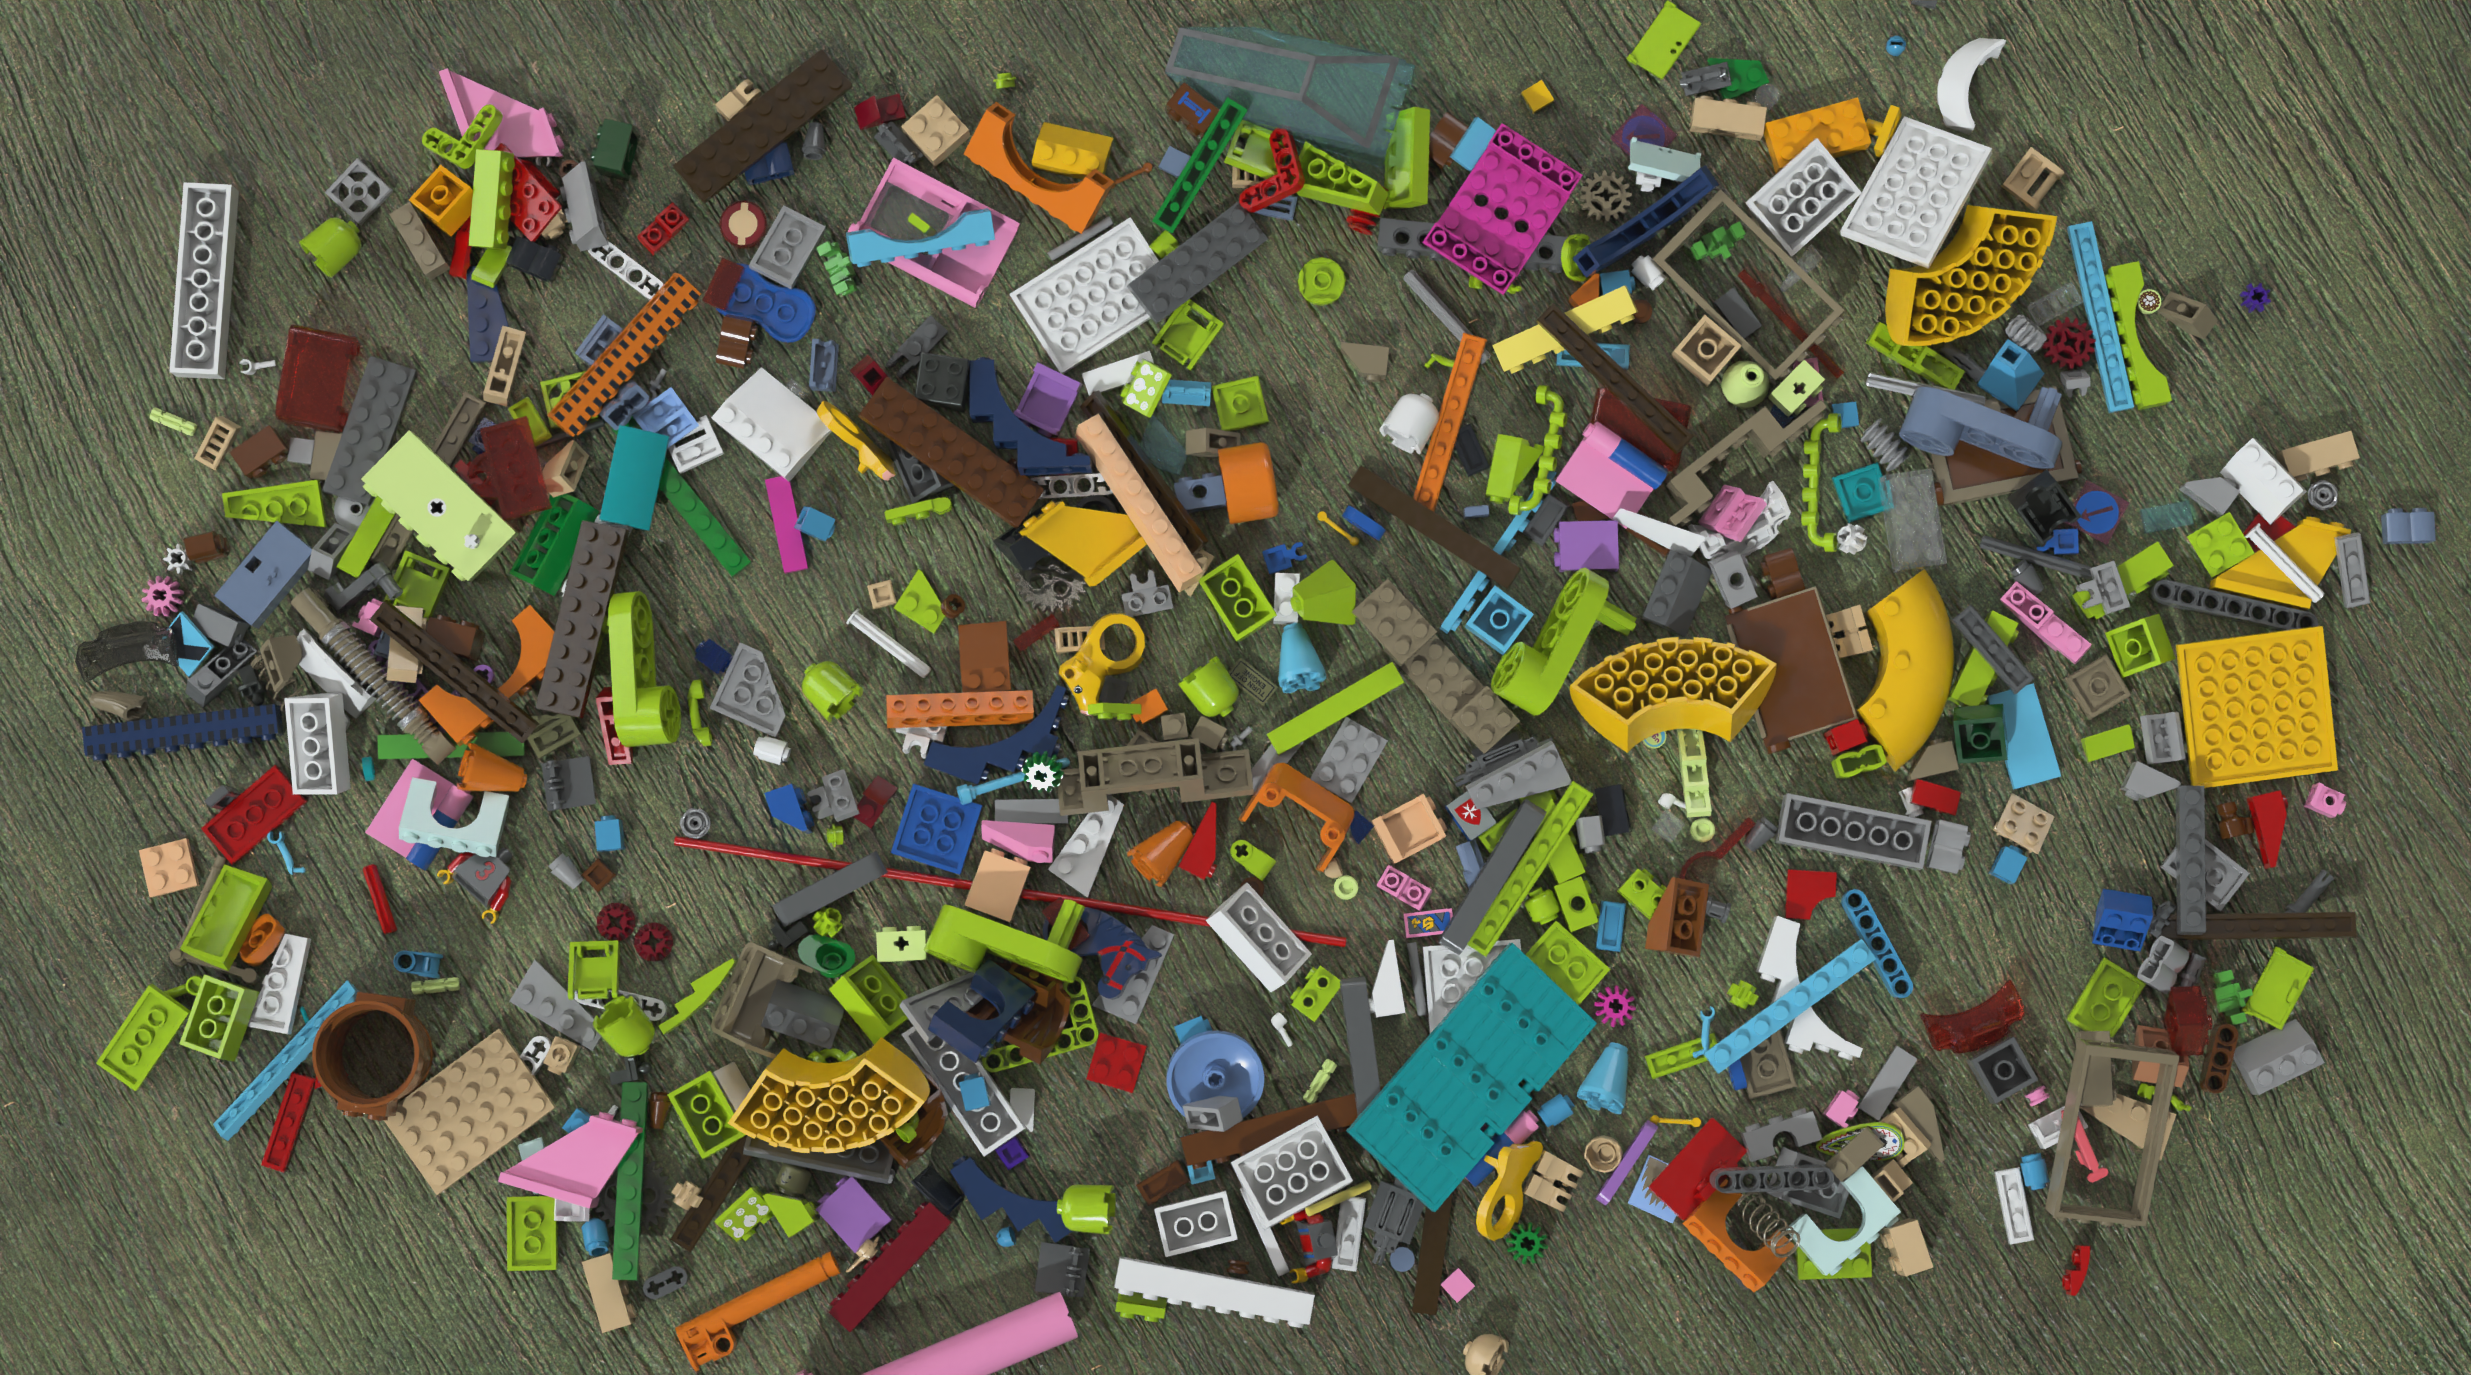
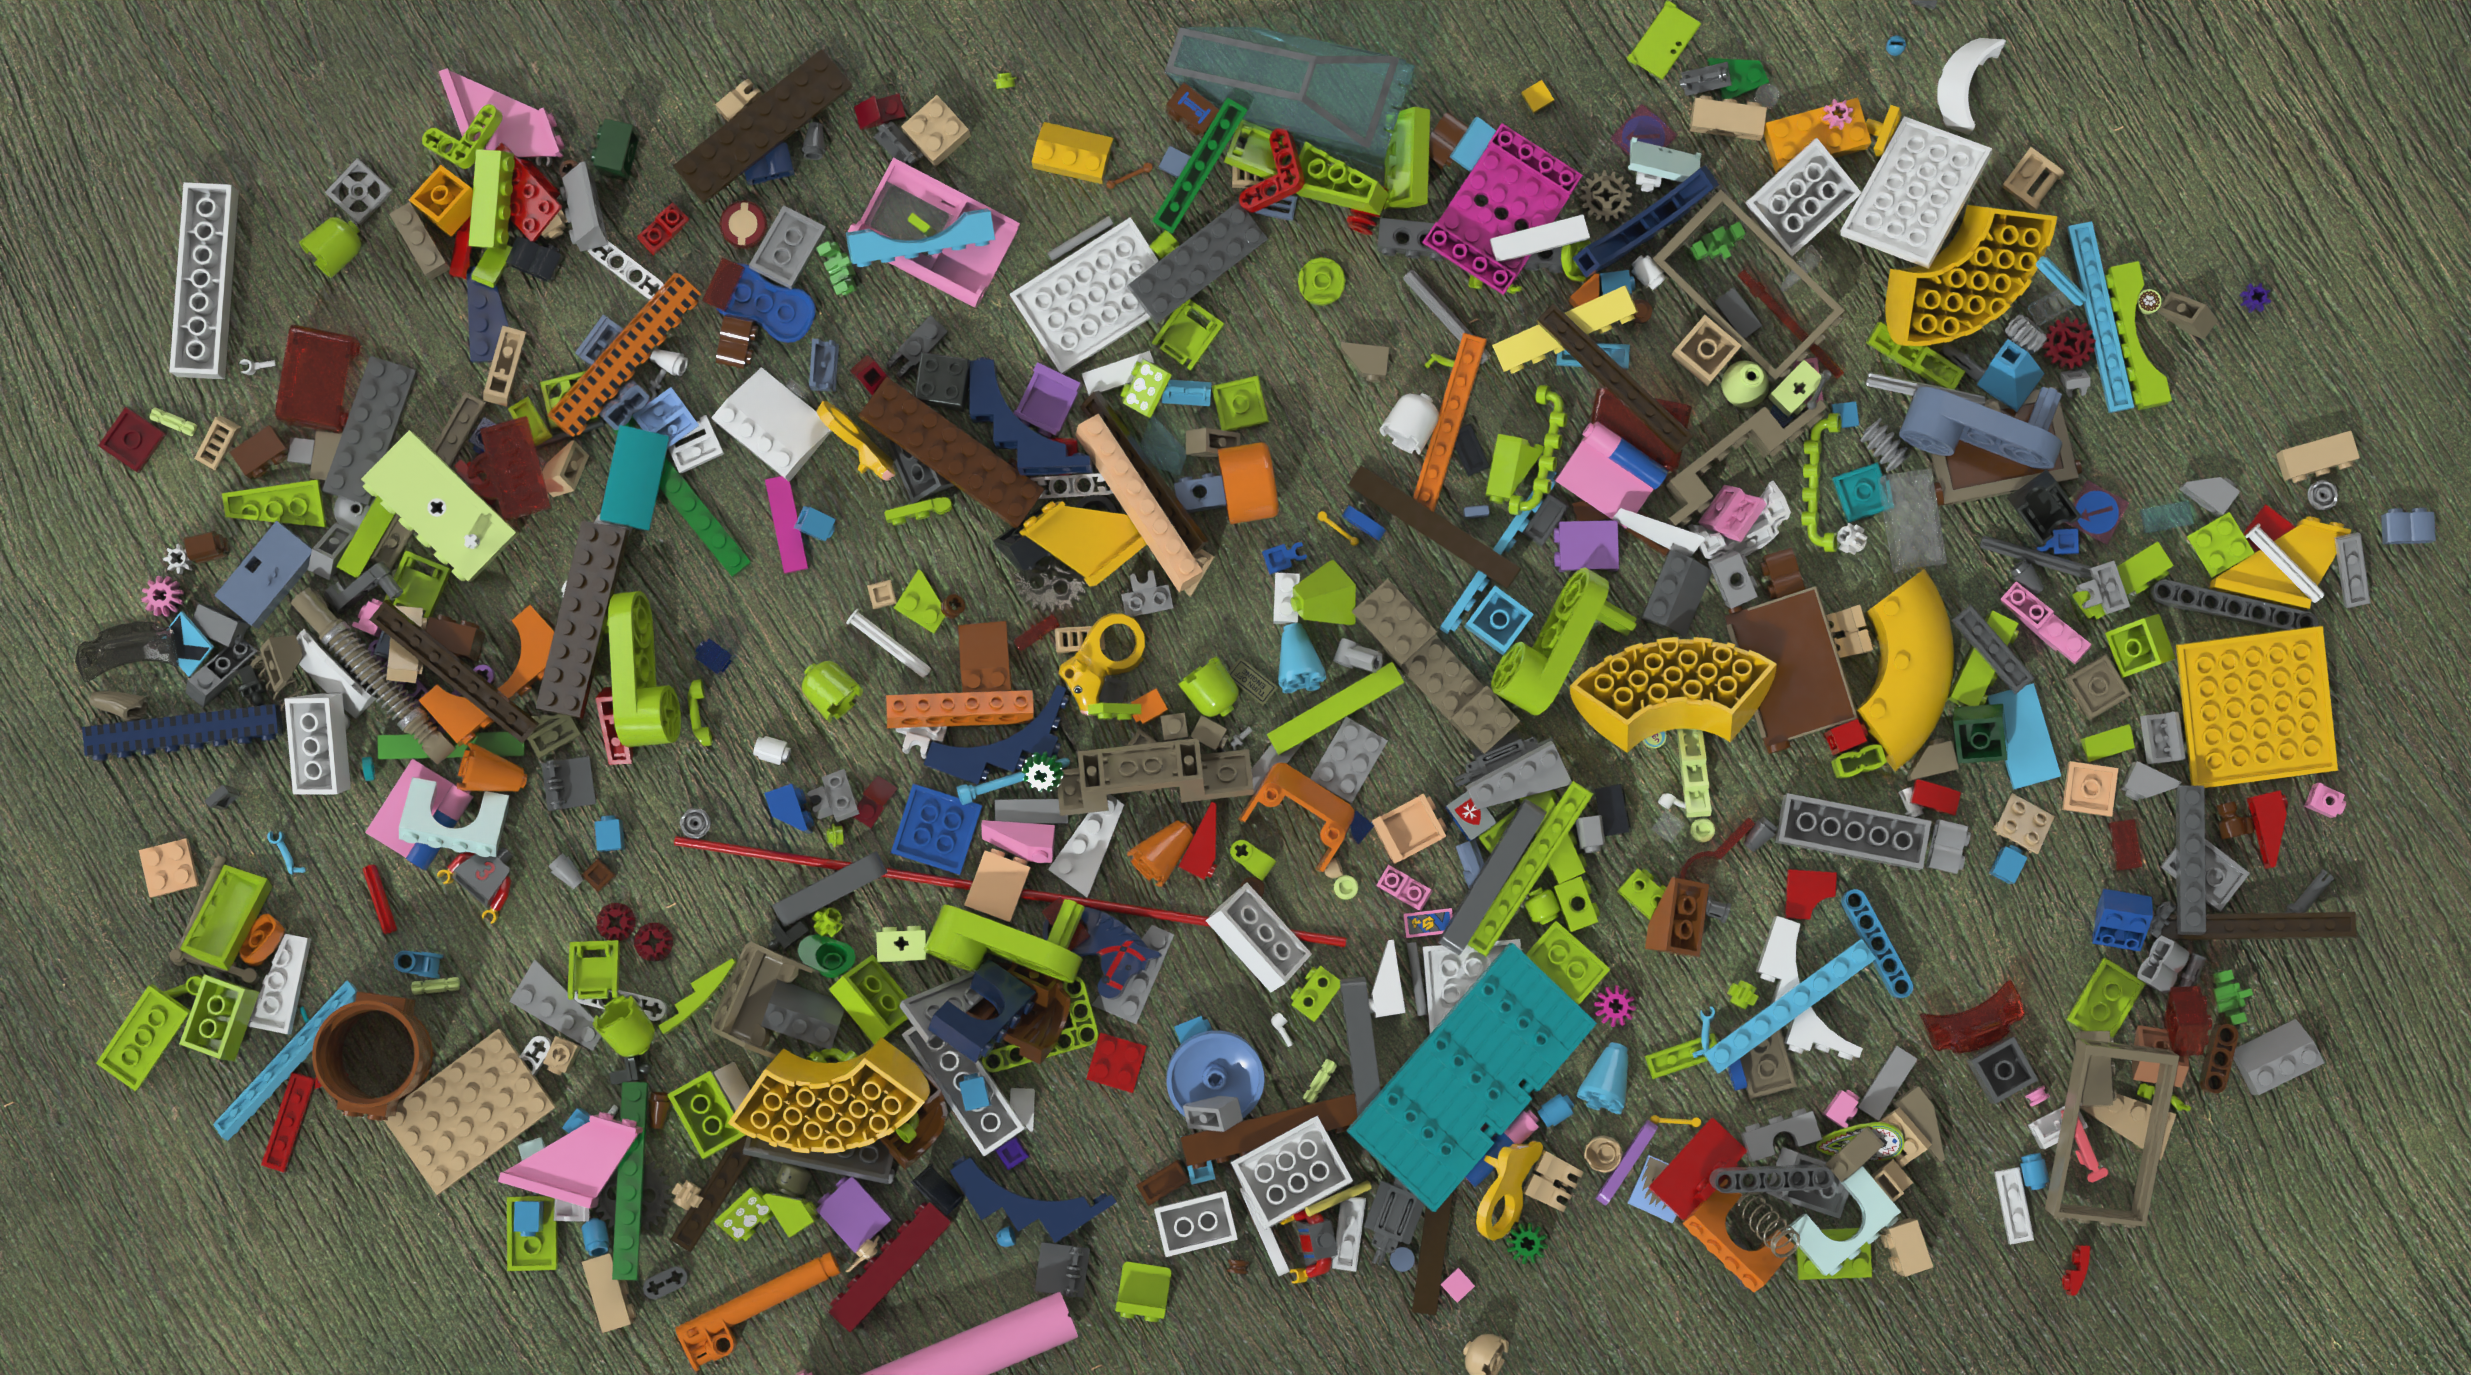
red tile [201,765,308,865] -> none
green slope [509,494,600,596] -> none
light grey plate [710,642,787,738] -> none
orange arch [964,102,1114,234] -> none
lime cylinder [1057,1185,1116,1235] -> none
white brick [1114,1256,1315,1328] -> none
lime slope [1198,554,1277,642] -> none
dark azure tile [1596,901,1626,952] -> none
white slope [2220,438,2307,525] -> none
lime door [2241,946,2315,1030] -> none
none -> dark red tile [98,407,167,473]
none -> dark azure brick [514,1201,544,1236]
none -> white cone [650,348,688,376]
none -> light grey piece [1333,638,1383,673]
none -> white tile [1490,215,1590,263]
none -> dark grey hinge [1807,370,1832,410]
none -> bright pink gear [1823,99,1853,130]
none -> medium azure axle [2036,256,2087,306]
none -> light nougat plate [2062,761,2118,817]
none -> clear red tile [2109,819,2143,871]

